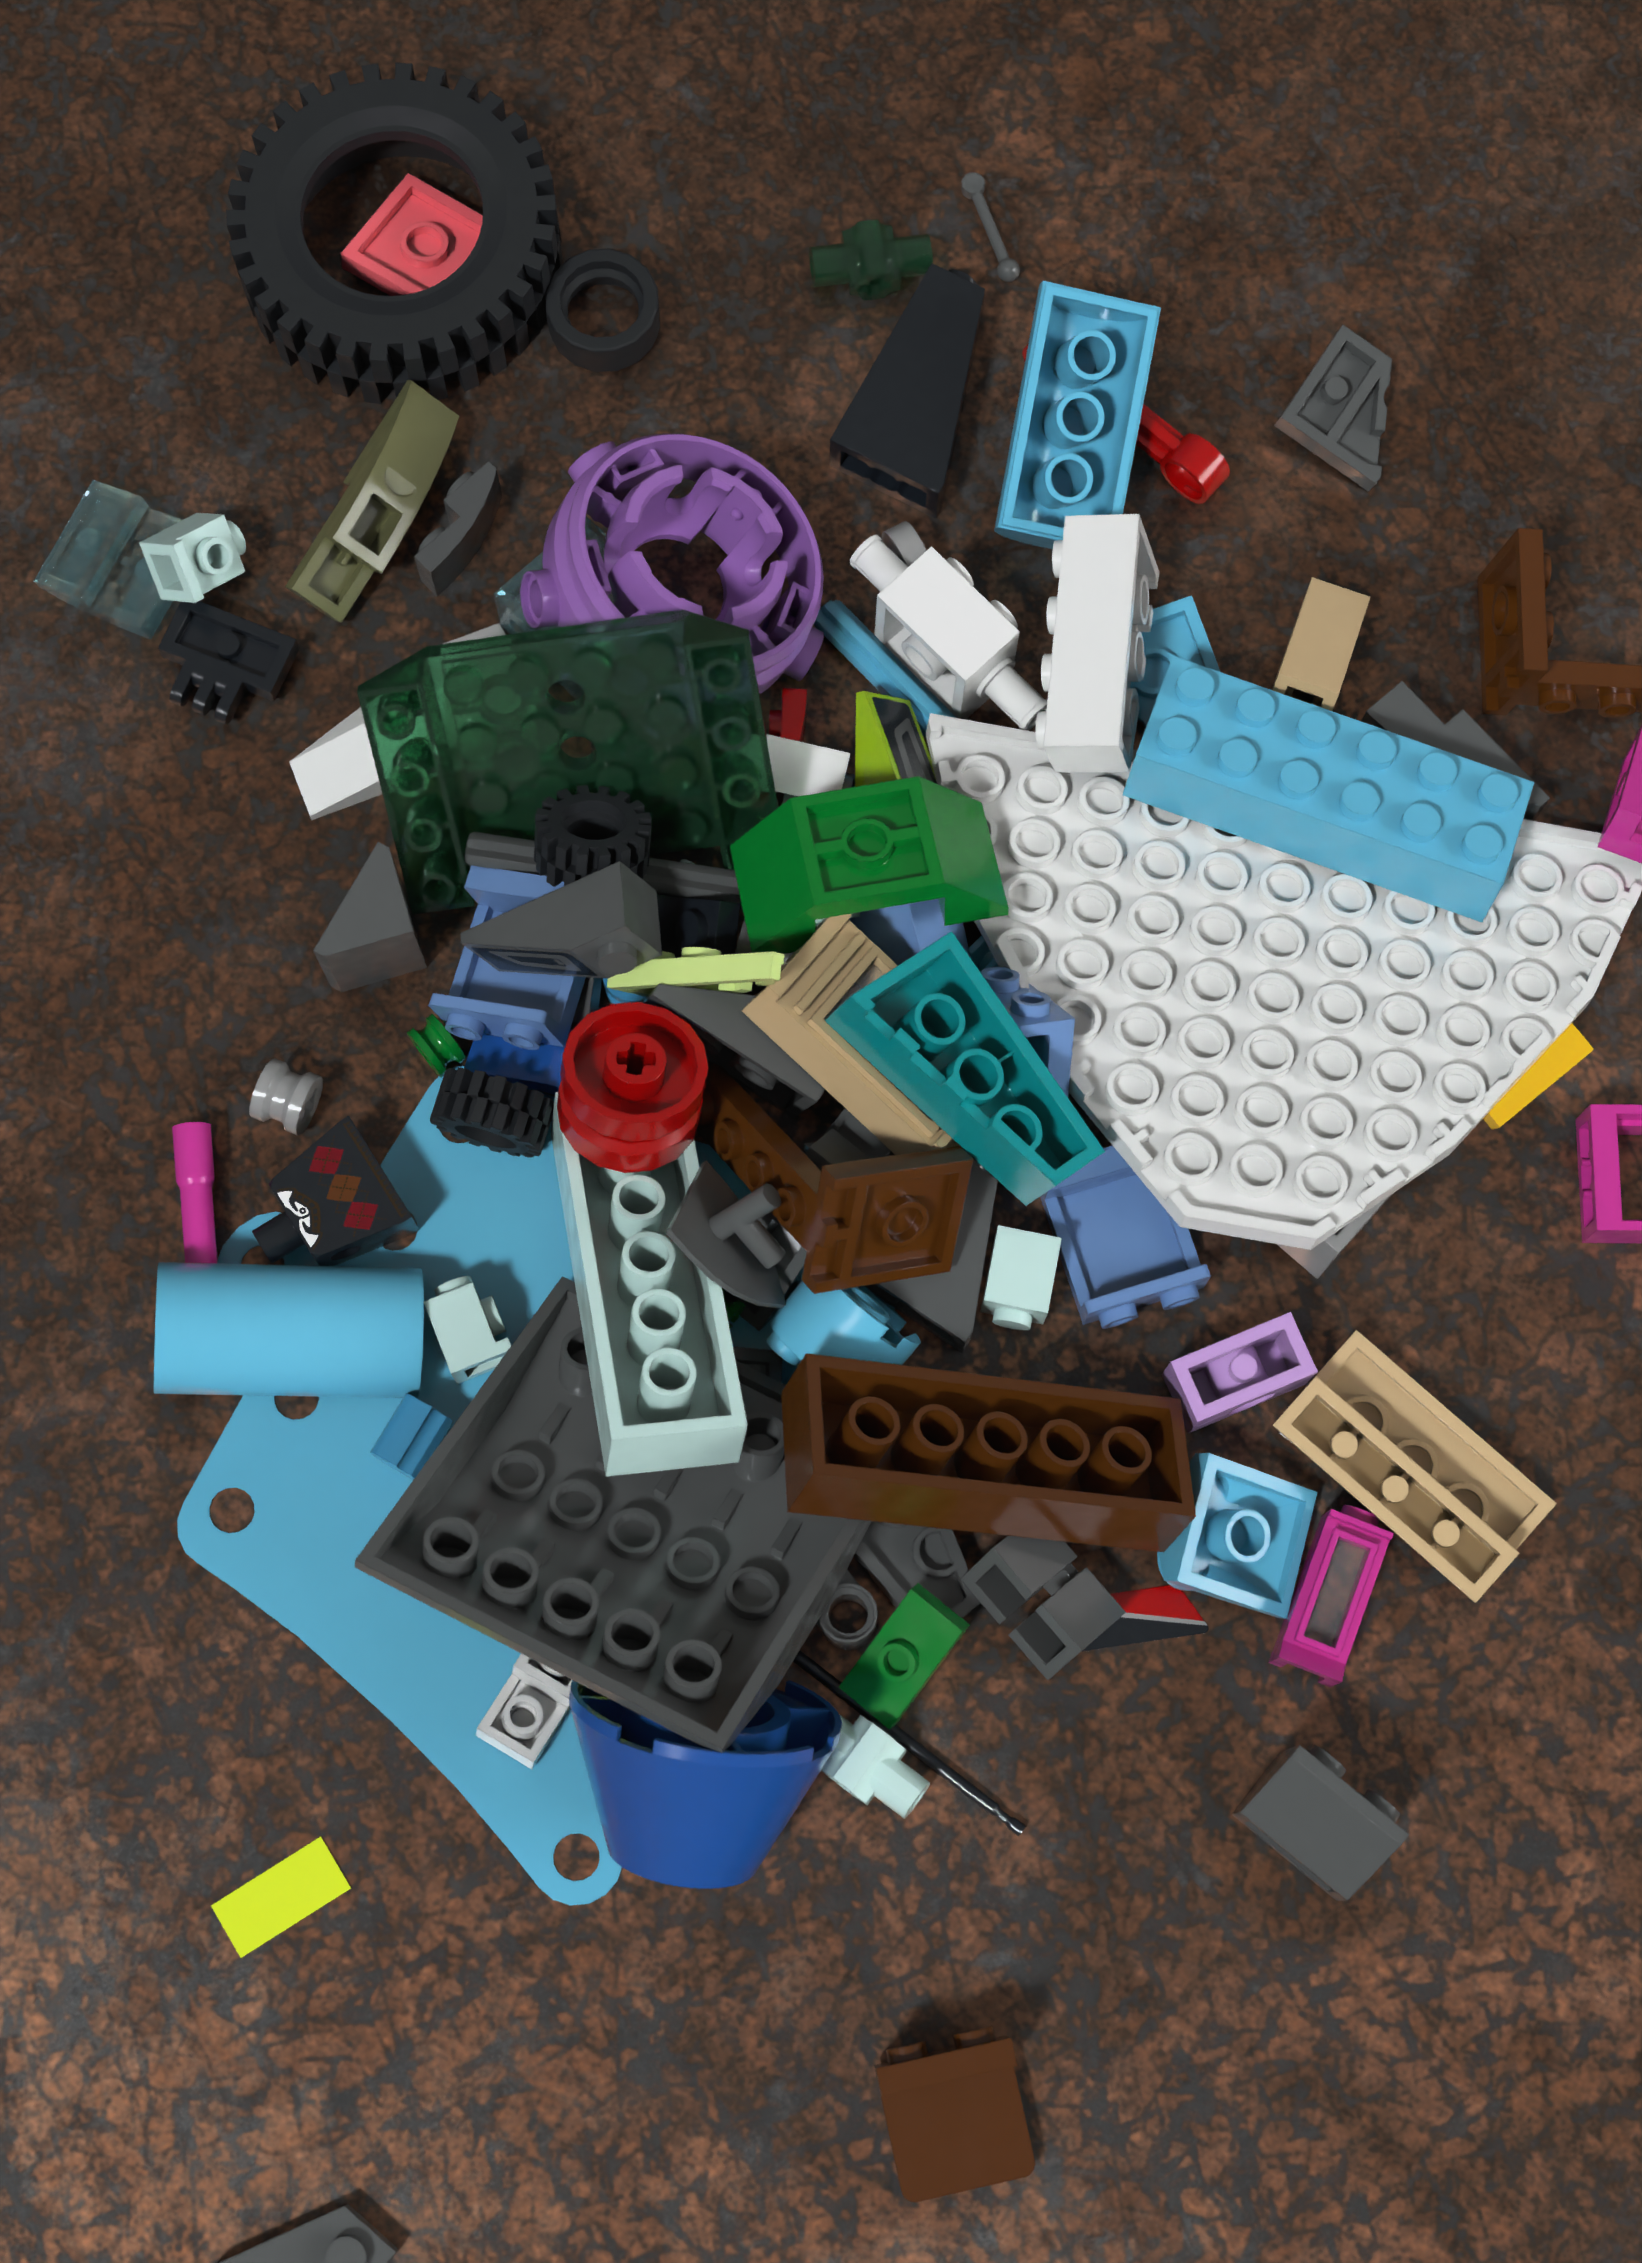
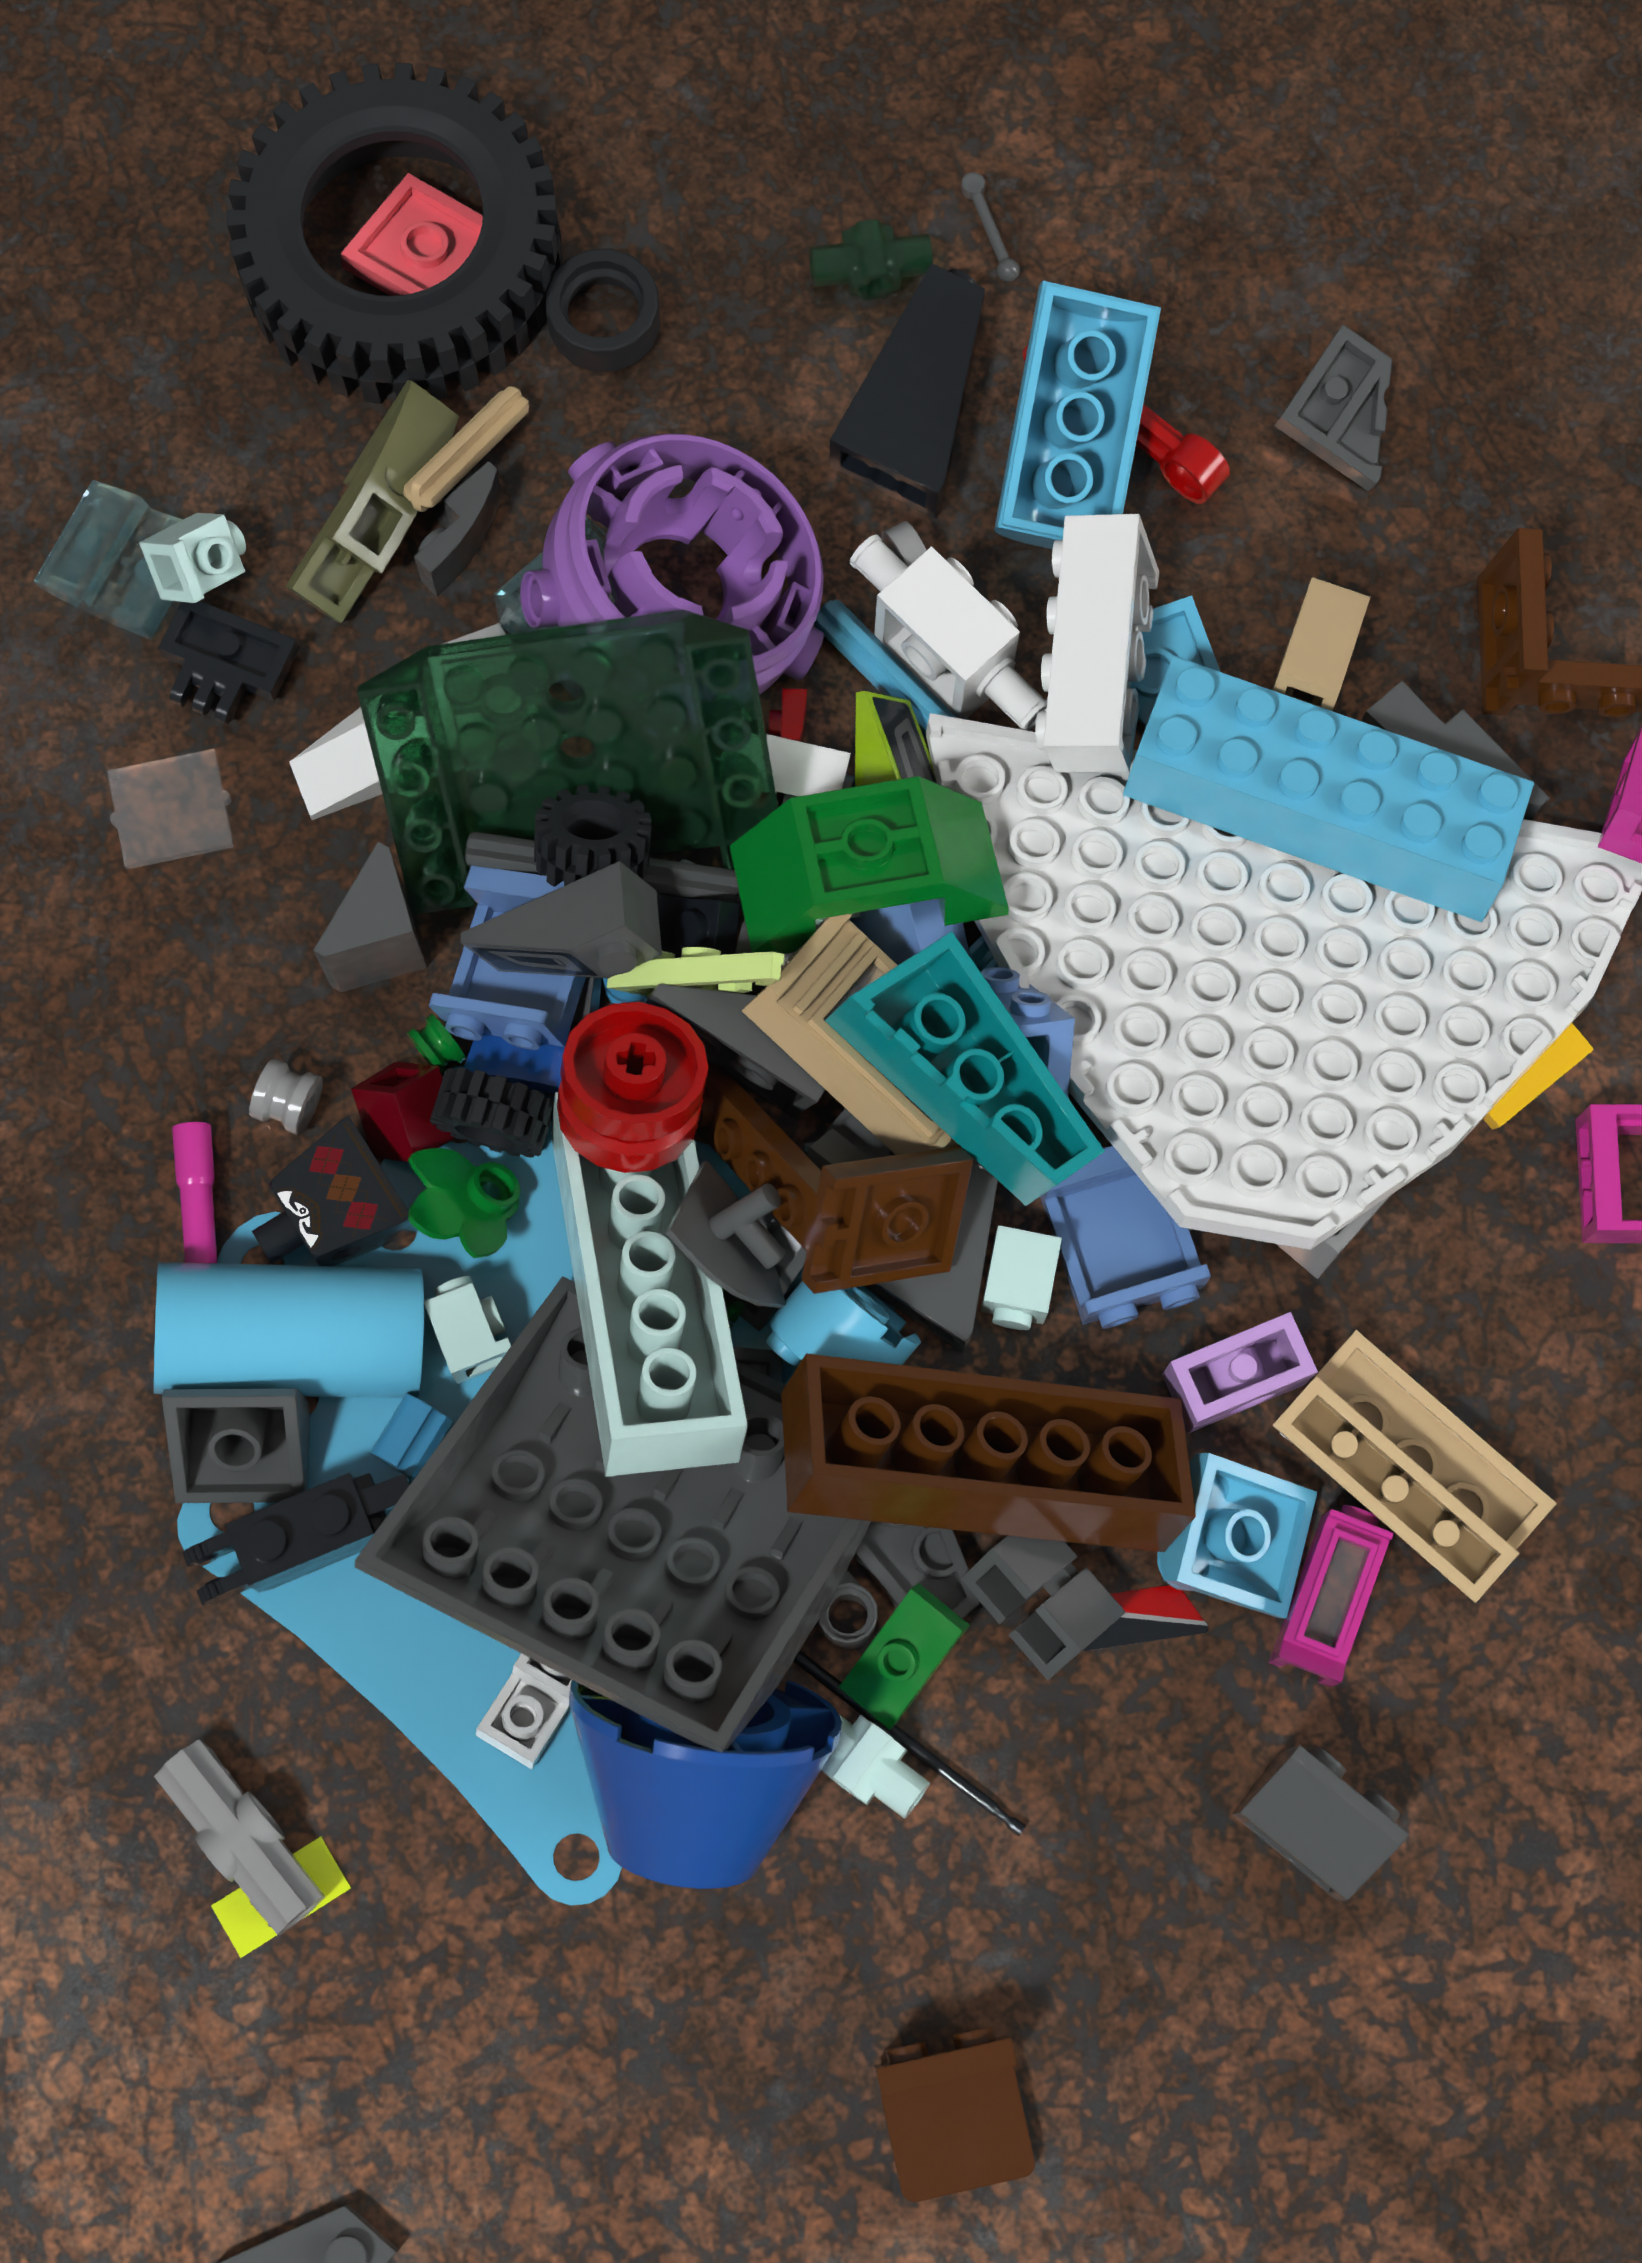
none -> clear piece [107,749,234,869]
none -> light grey piece [154,1739,326,1935]
none -> dark grey slope [162,1389,310,1503]
none -> black hinge [182,1473,412,1605]
none -> dark red panel [351,1061,455,1162]
none -> tan axle [403,386,530,512]
none -> green plate [408,1148,521,1258]

